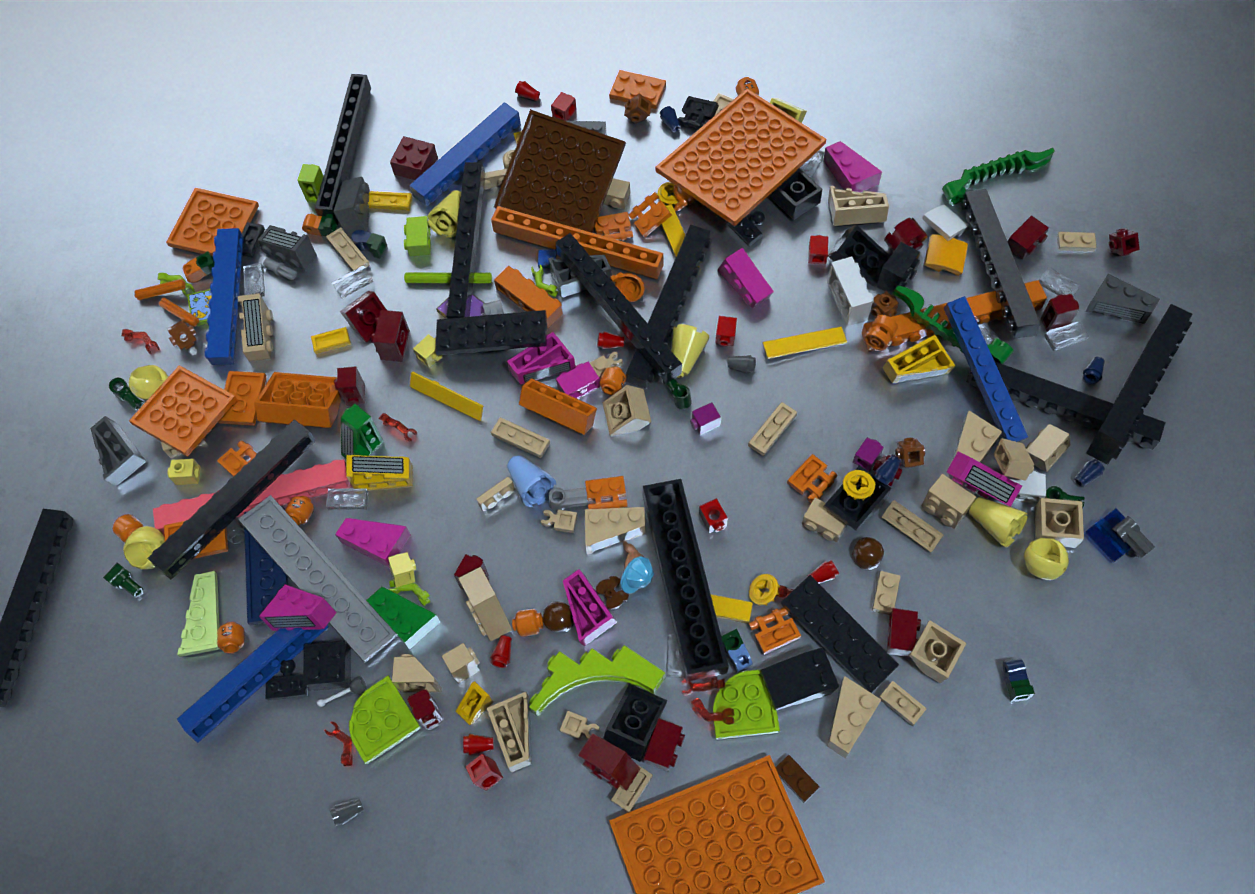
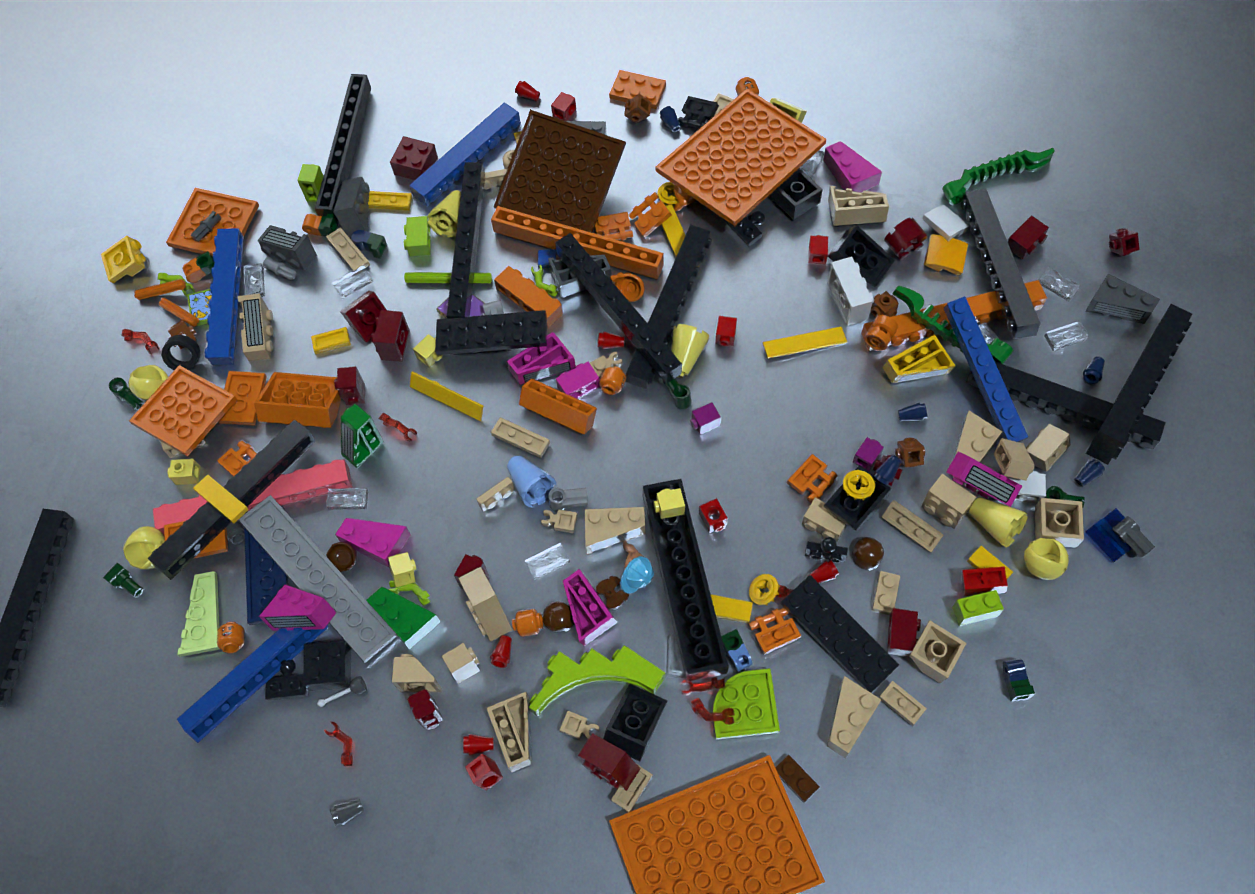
dark grey wedge [90,416,146,486] -> none
orange head [112,514,143,542] -> none
black plate [242,222,265,257] -> none
orange head [285,496,314,525] -> none
yellow wedge [346,455,413,492] -> none
lime plate [349,675,421,765] -> none
yellow slope [455,681,493,725] -> none
orange plate [585,476,628,509] -> none
tan slope [602,385,651,436] -> none
tan brick [604,178,631,209] -> none
dark red brick [644,718,685,772] -> none
dark pink wedge [717,248,774,308] -> none
dark grey cone [728,355,756,373] -> none
tan plate [748,402,797,456] -> none
black slope [760,648,839,710] -> none
black brick [877,242,920,298] -> none
dark red brick [1040,293,1079,333] -> none
tan plate [1057,232,1097,252] -> none
none -> yellow plate [101,236,146,283]
none -> black tyre [161,335,200,370]
none -> dark grey axle [191,211,222,242]
none -> yellow tile [193,475,249,524]
none -> reddish brown hair [326,542,357,572]
none -> clear plate [525,543,570,580]
none -> light yellow brick [654,488,685,519]
none -> black plate [805,537,848,563]
none -> dark blue cone [898,402,928,421]
none -> lime brick [952,590,1004,626]
none -> red hinge [962,566,1008,596]
none -> yellow tile [967,546,1013,579]

